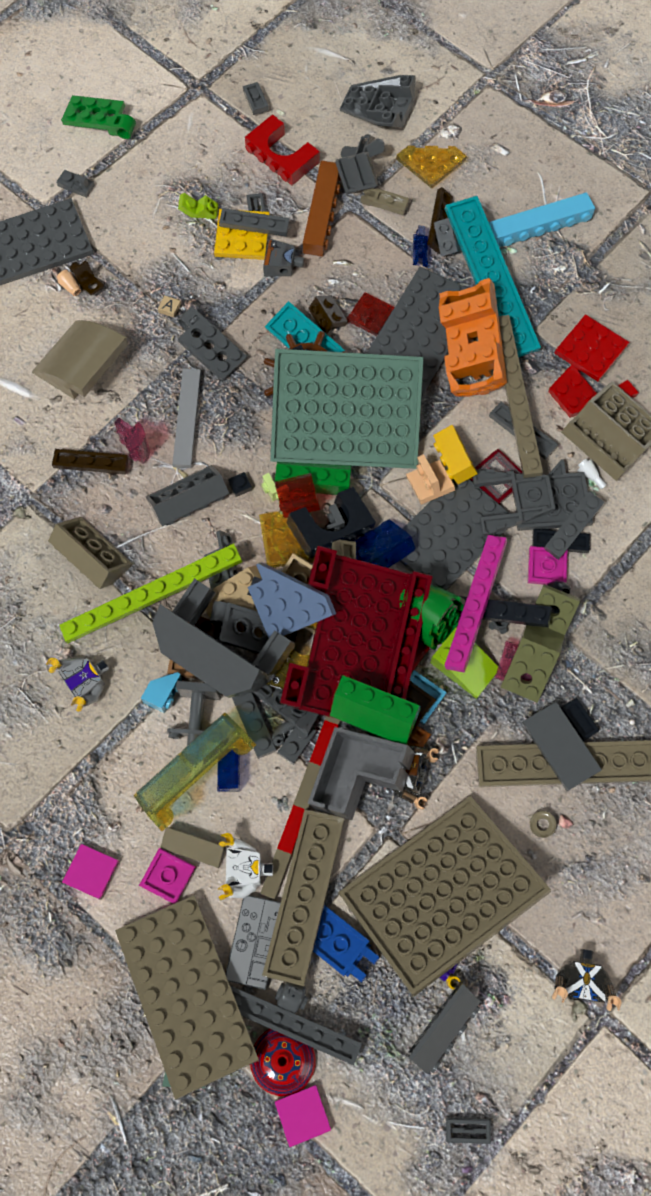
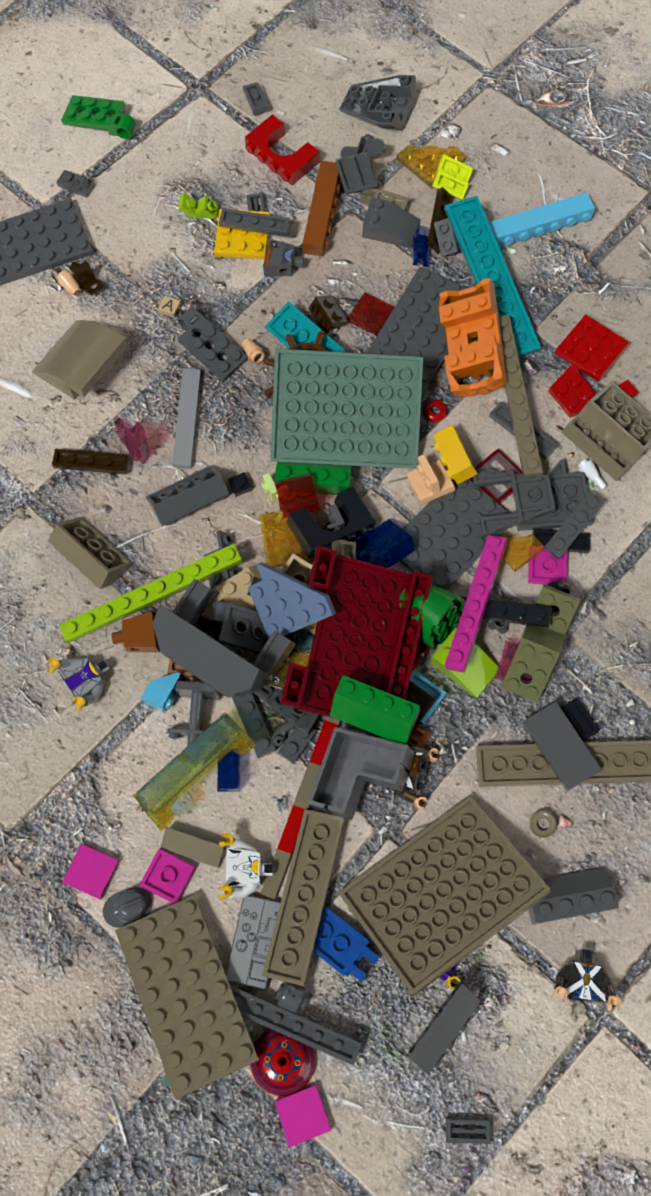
none -> dark grey piece [103,887,152,928]
none -> dark orange torso [112,612,159,653]
none -> light nougat cone [242,338,265,364]
none -> clear light blue slope [293,631,314,653]
none -> dark grey slope [362,197,420,248]
none -> red piece [423,399,447,423]
none -> neon yellow slope [432,154,473,200]
none -> clear yellow tile [500,532,545,572]
none -> dark grey slope [528,868,619,925]

